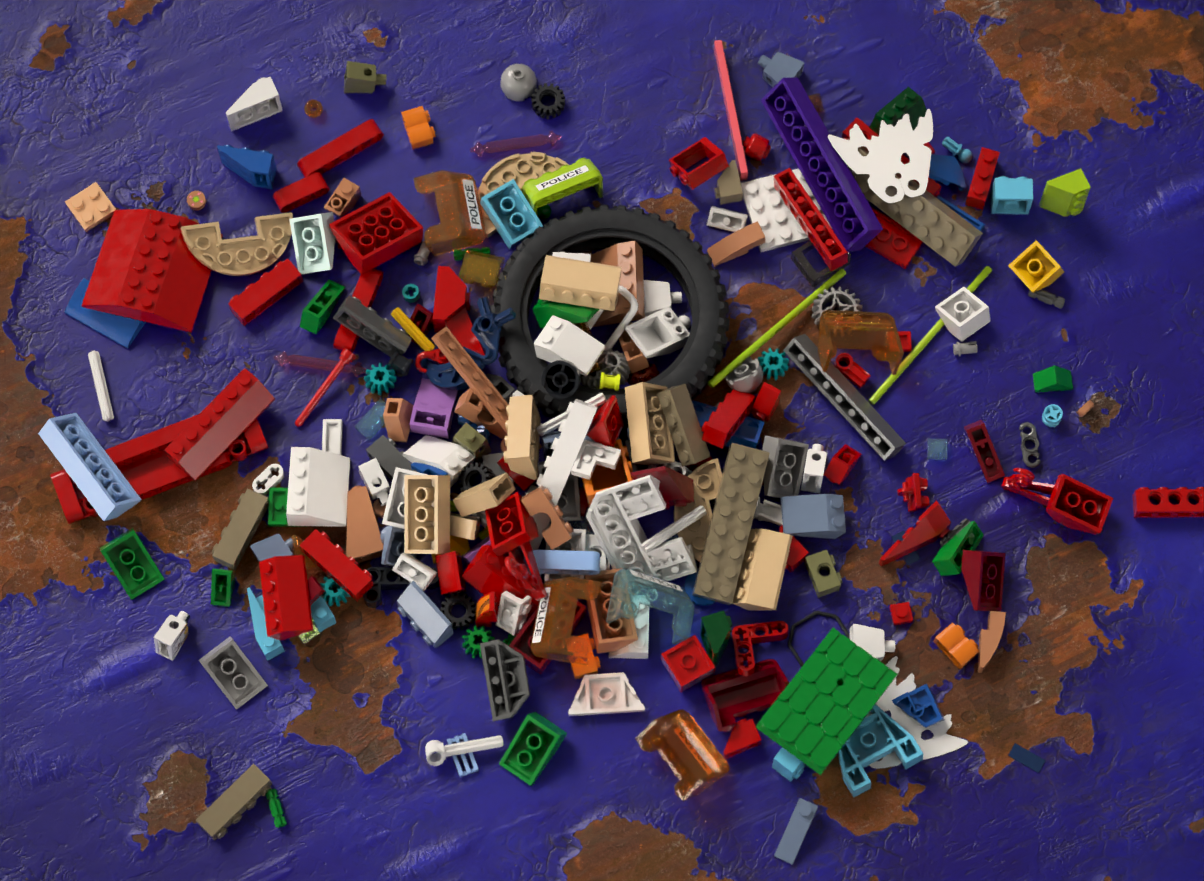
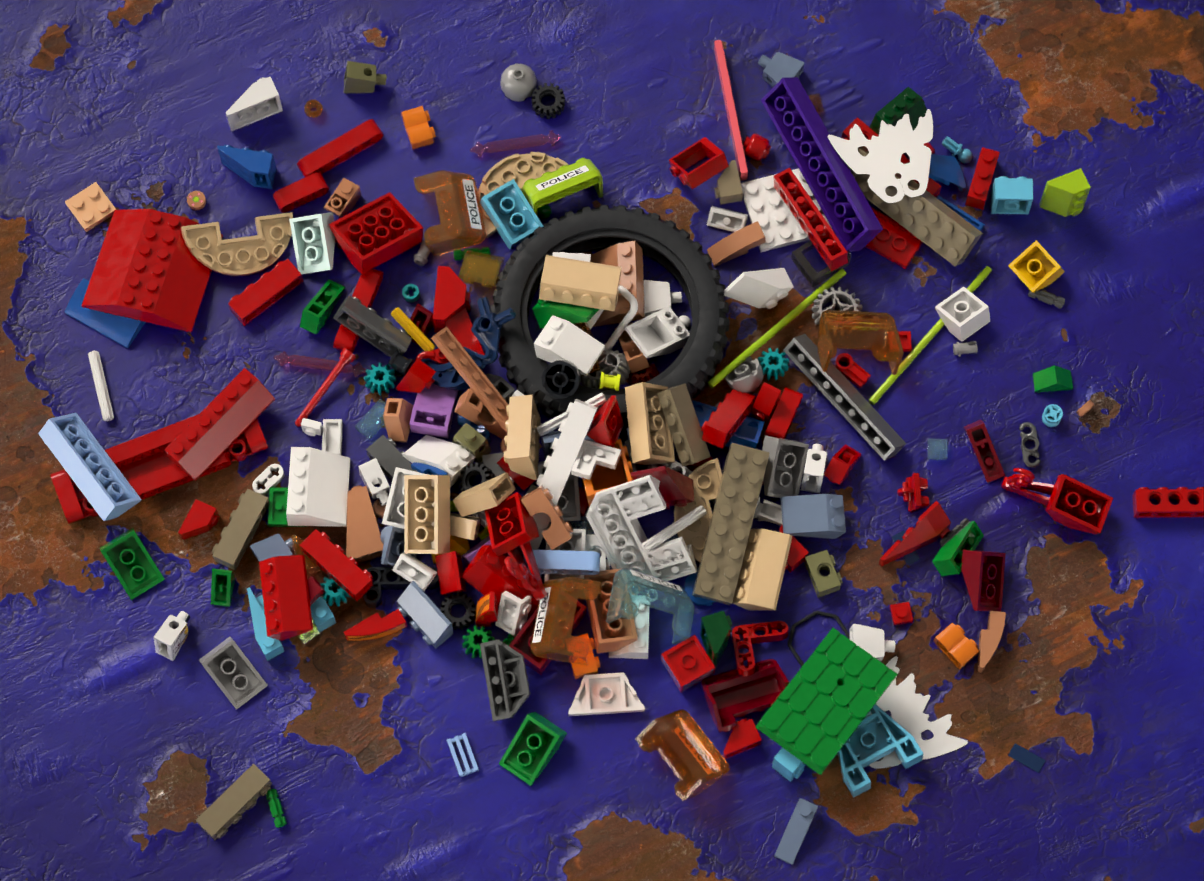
white axle [425,735,504,766] -> none
blue slope [892,684,945,728] -> none
none -> red slope [178,499,219,540]
none -> white plate [301,418,323,436]
none -> red slope [343,609,407,641]
none -> red slope [395,358,436,393]
none -> white slope [724,268,793,309]
none -> red beam [765,387,803,439]

